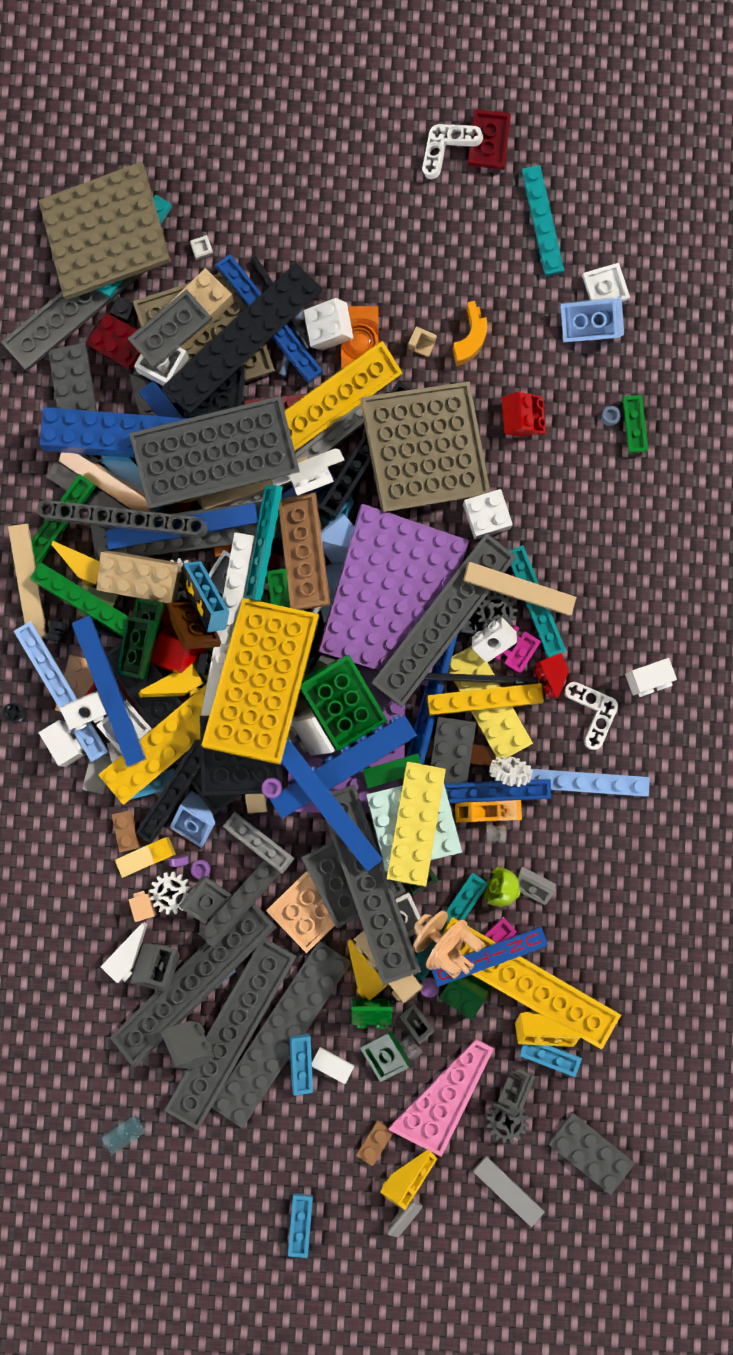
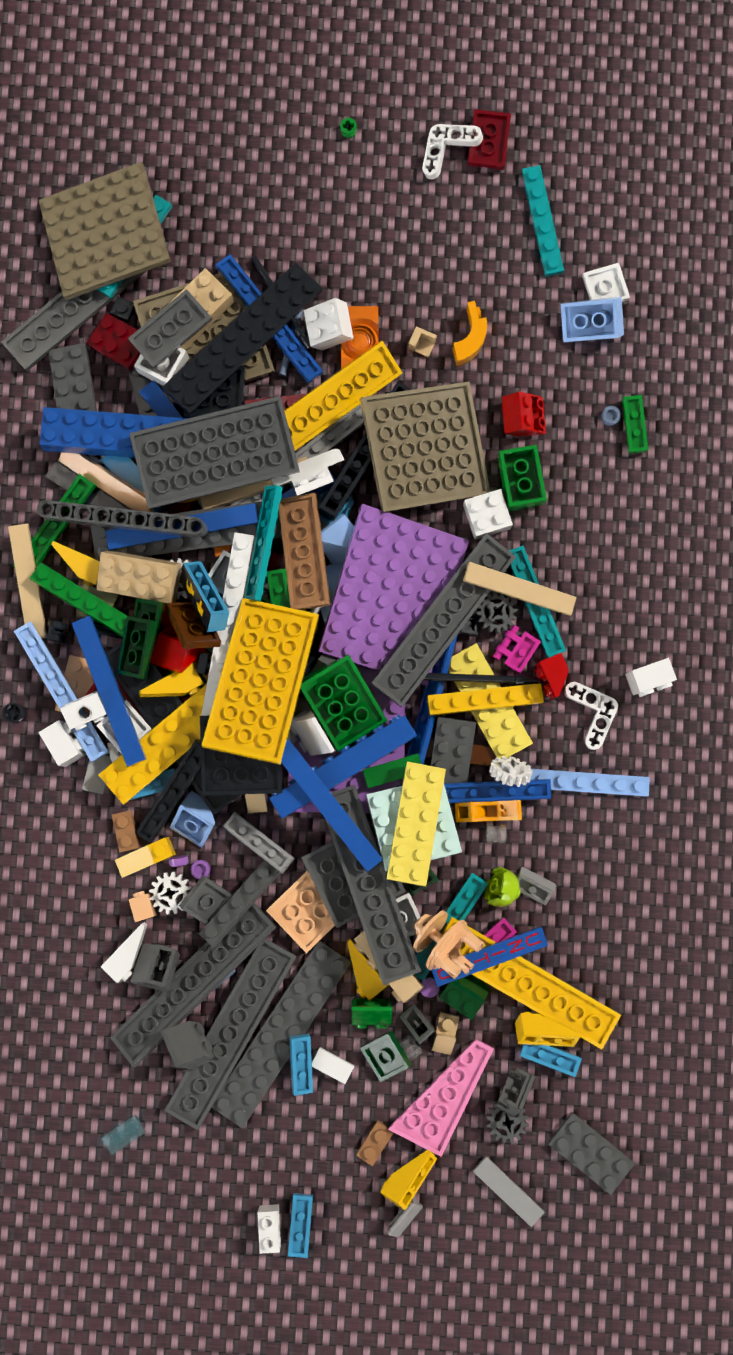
white tile [190,235,214,260] -> none
medium lavender tile [262,778,282,798] -> none
white brick [472,617,517,663] -> none
none -> white brick [257,1204,281,1254]
none -> green bush [340,118,357,138]
none -> tan slope [432,1011,459,1055]
none -> green brick [497,445,547,511]

